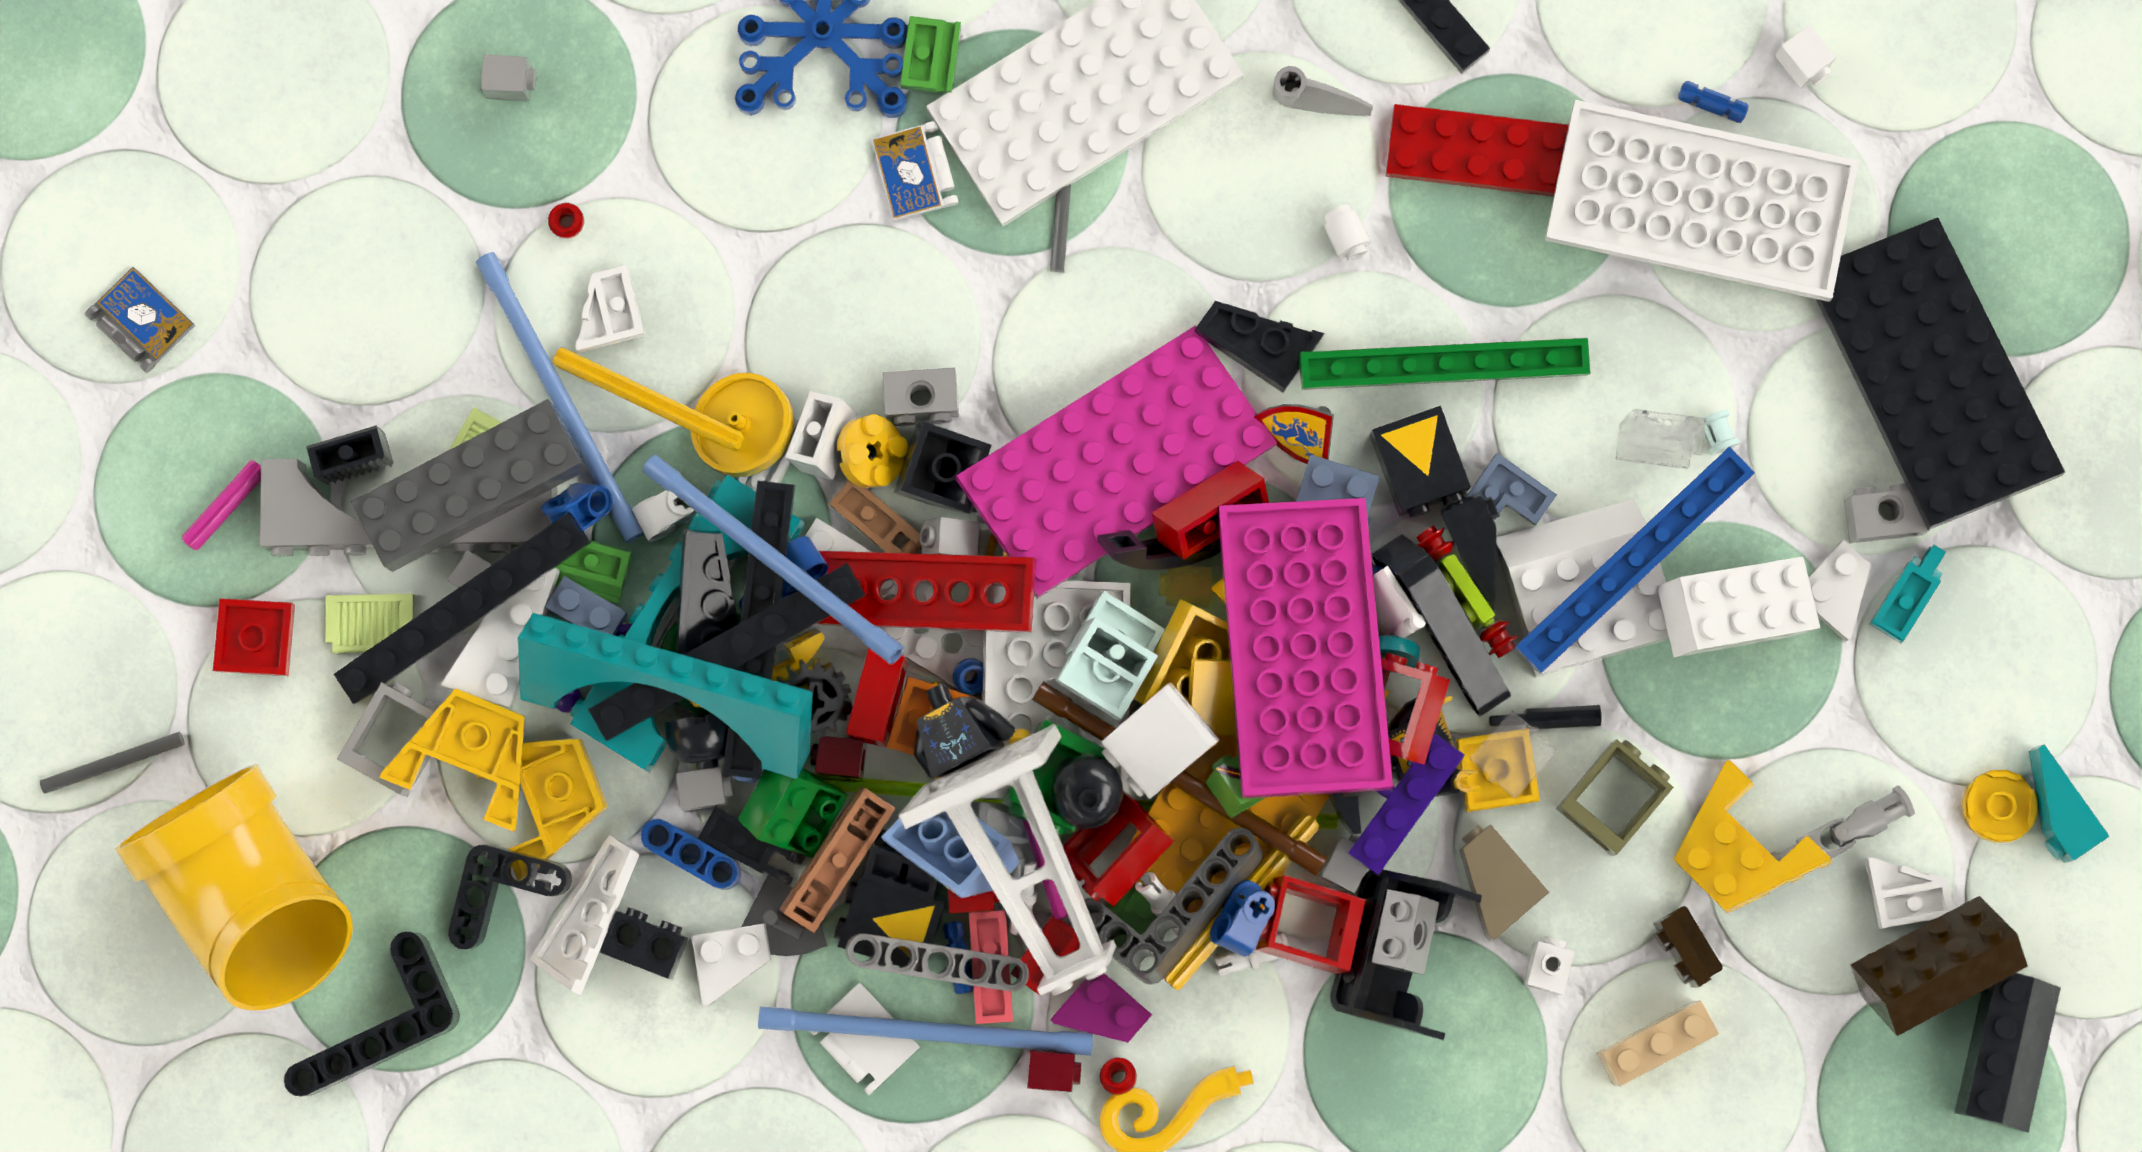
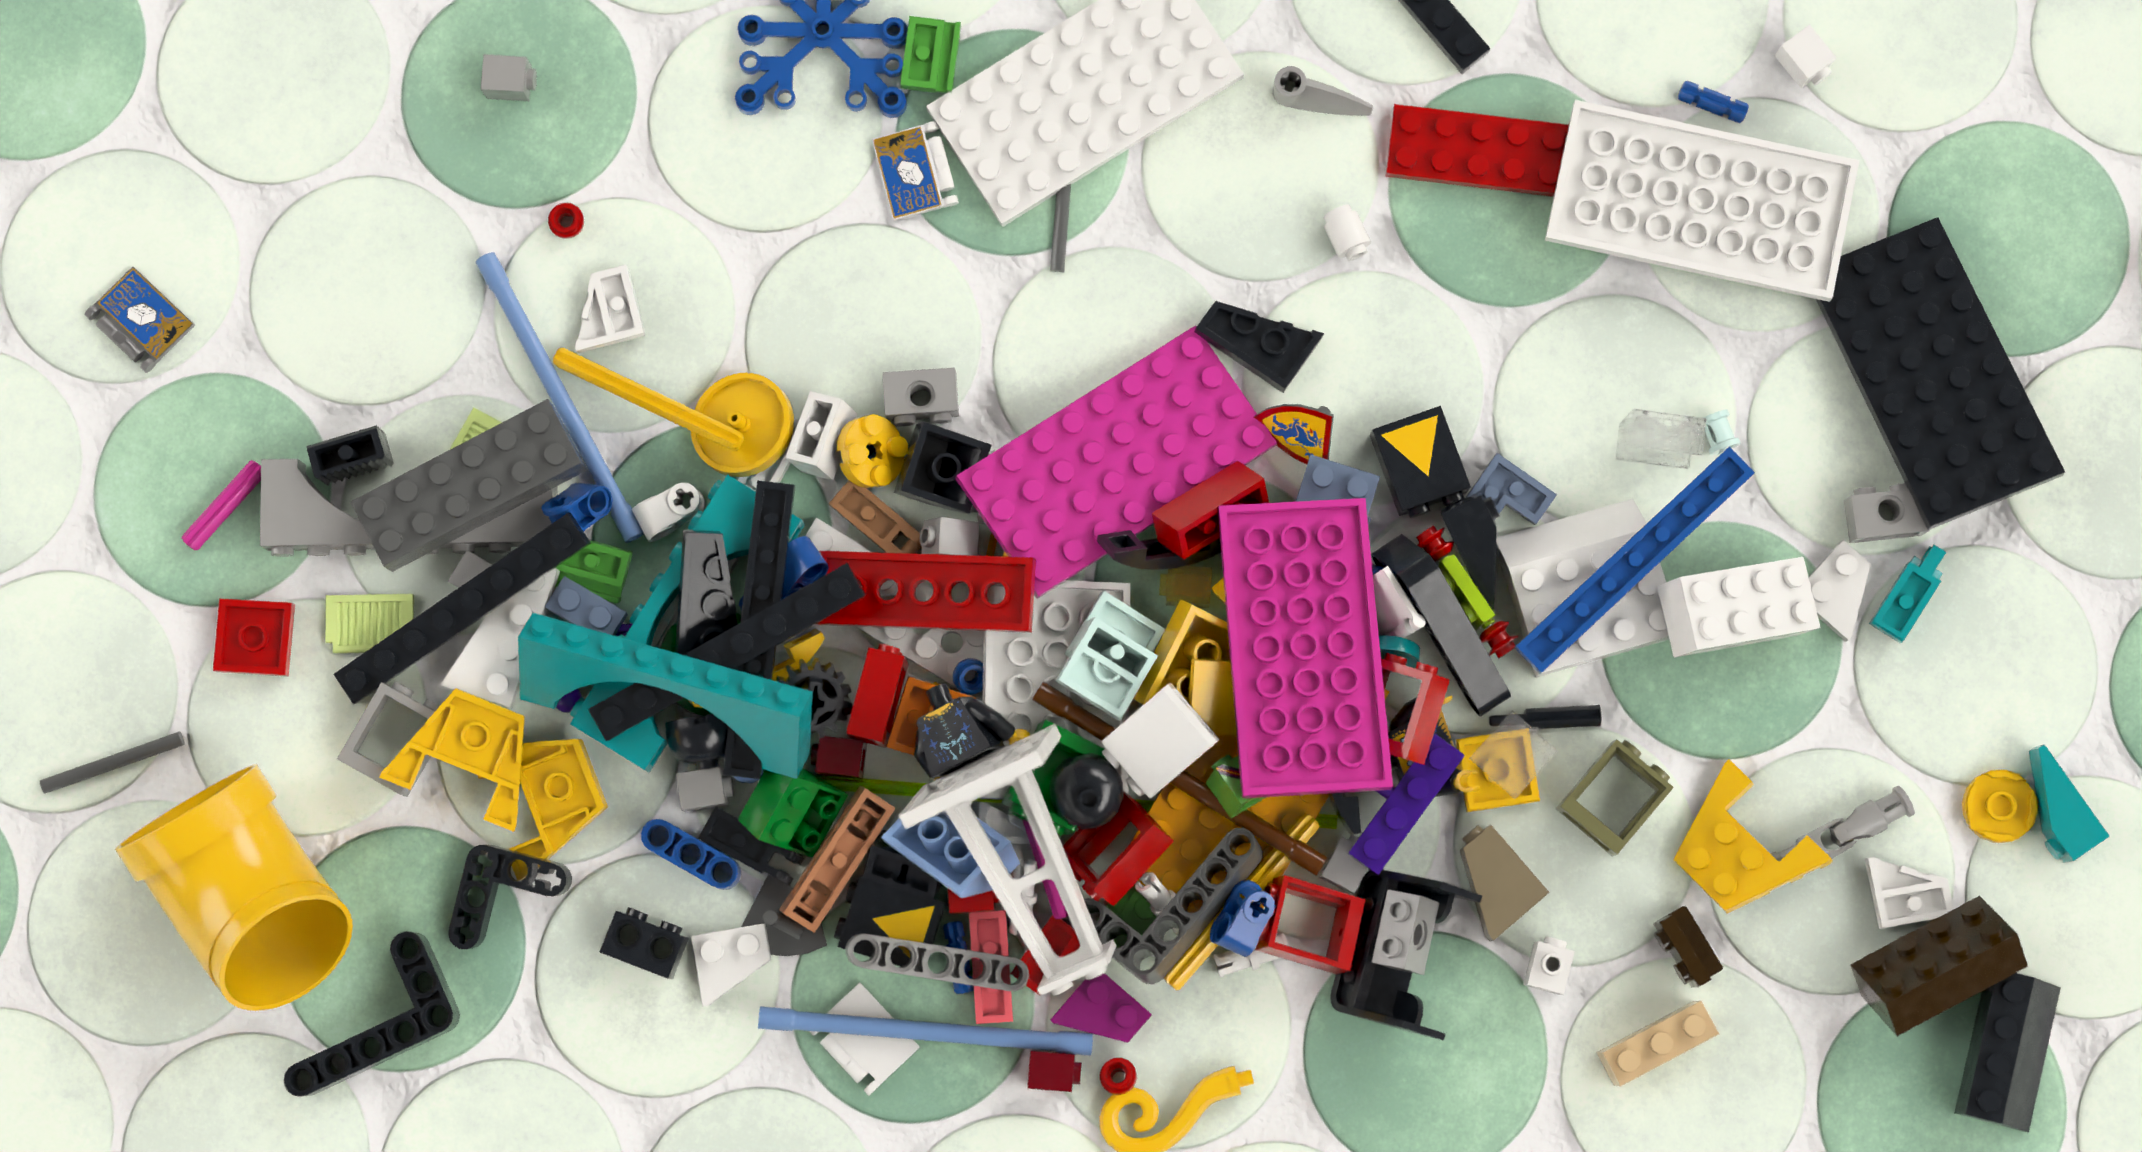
white wing [529,835,640,996] -> none
medium blue piece [643,455,904,664] -> none
green plate [1299,338,1591,390] -> none

